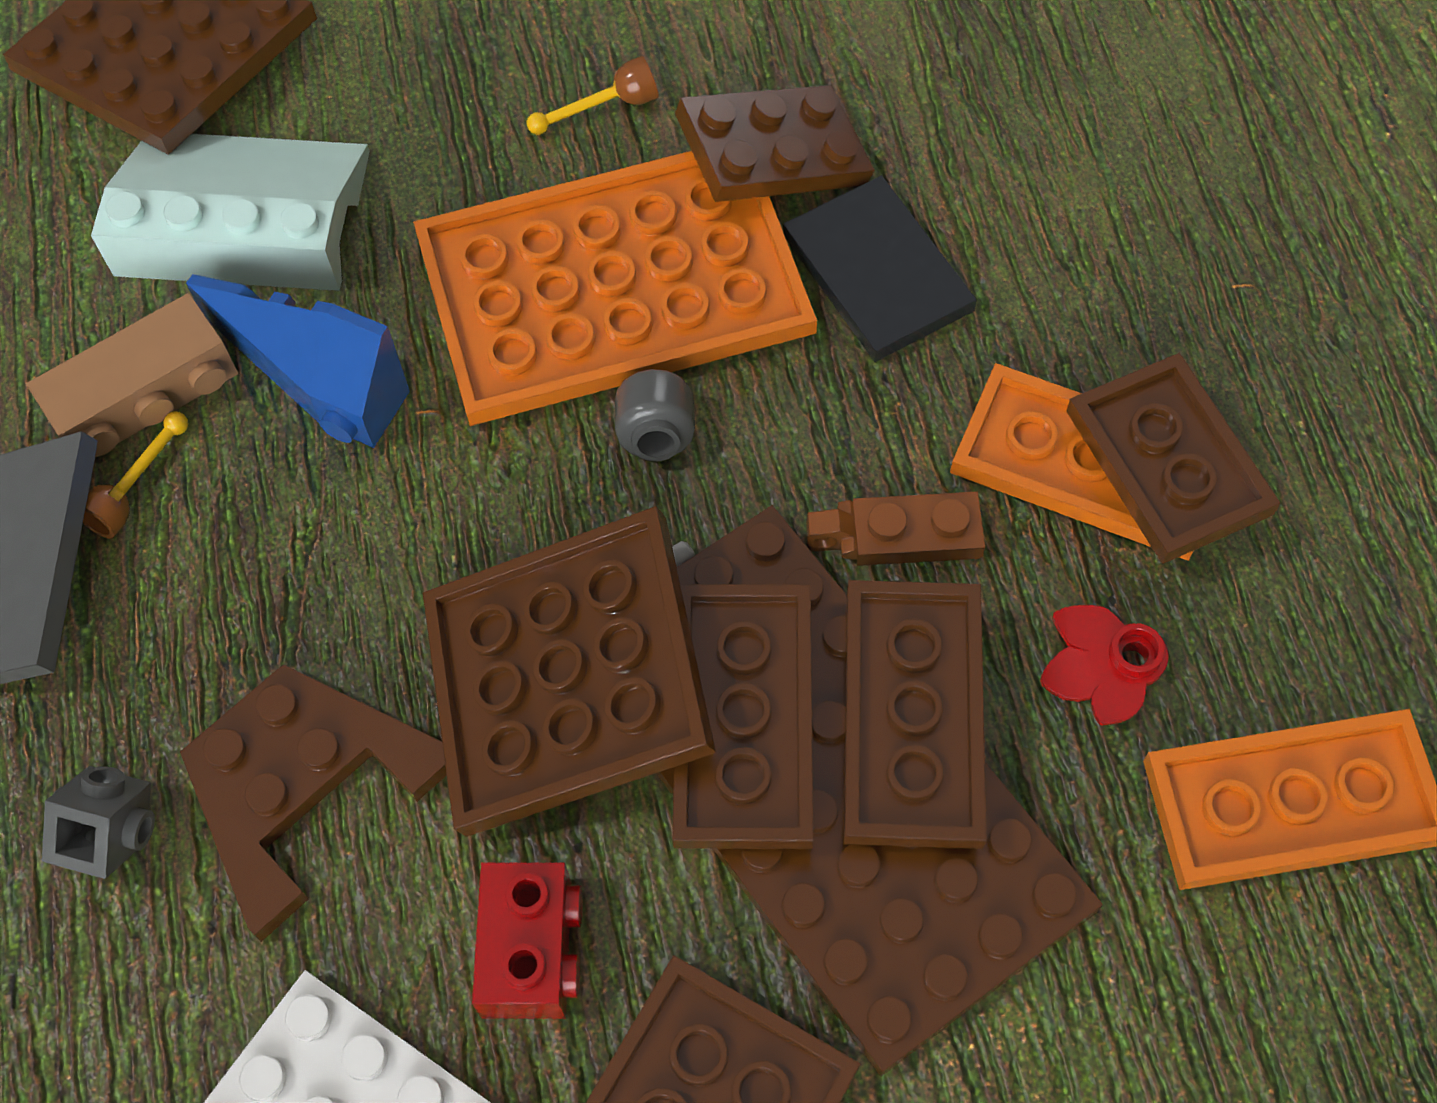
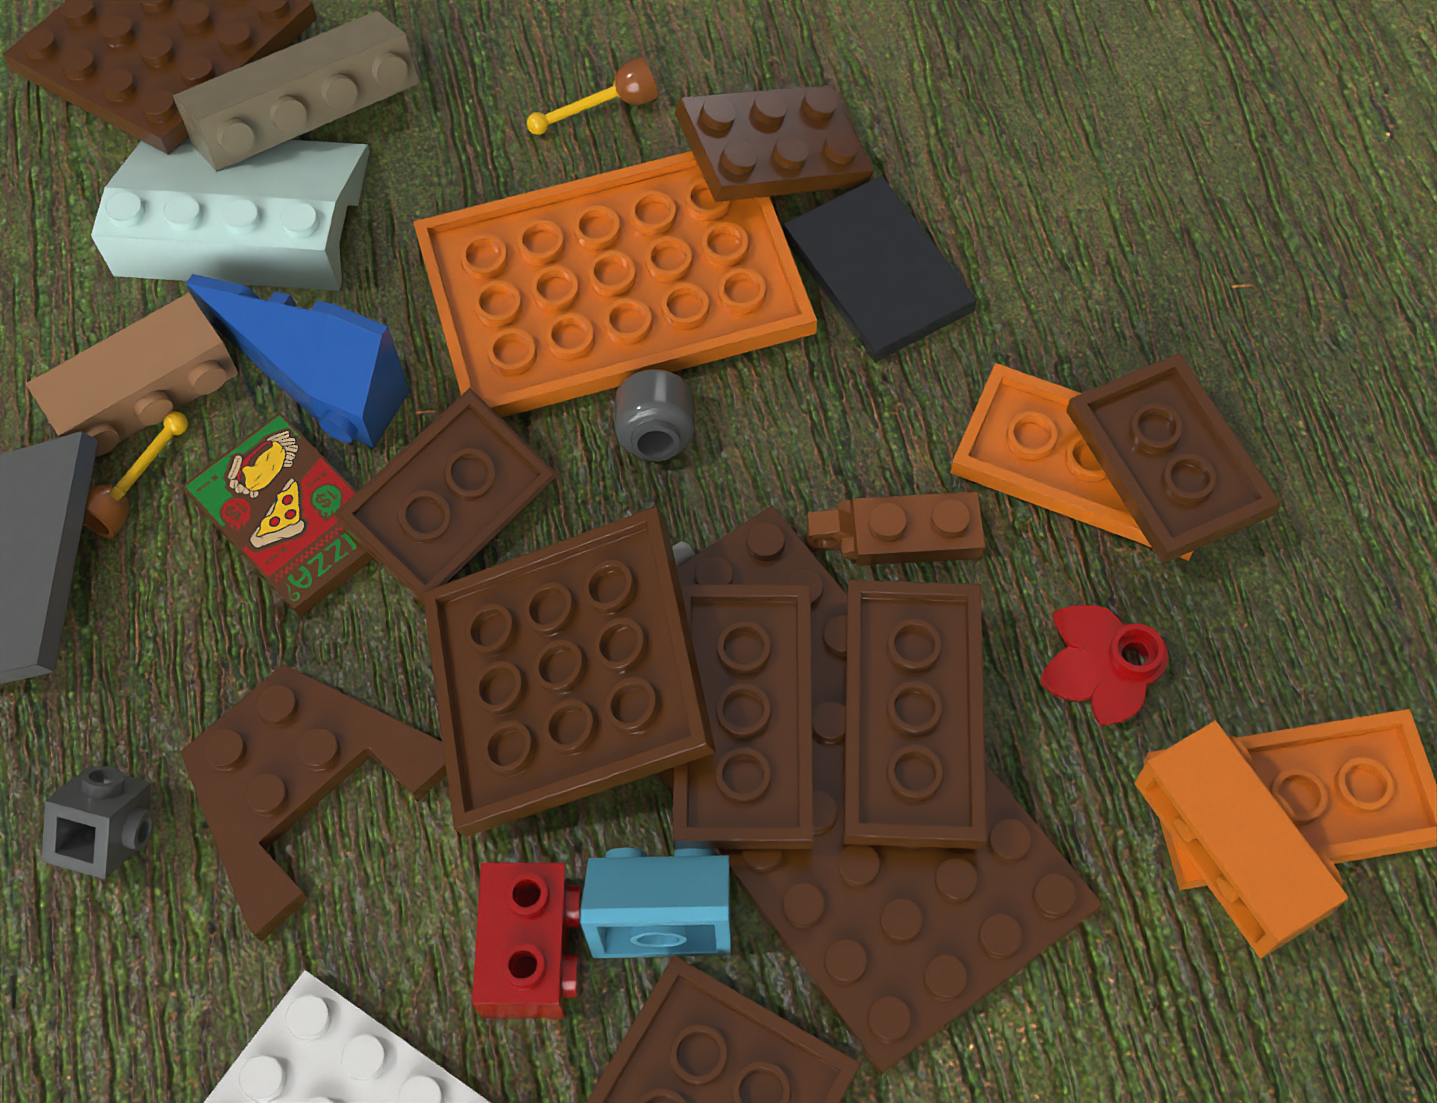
none -> dark tan brick [173,11,419,171]
none -> tile [181,412,374,618]
none -> reddish brown tile [334,388,558,607]
none -> medium azure slope [581,848,731,958]
none -> orange brick [1134,720,1349,959]

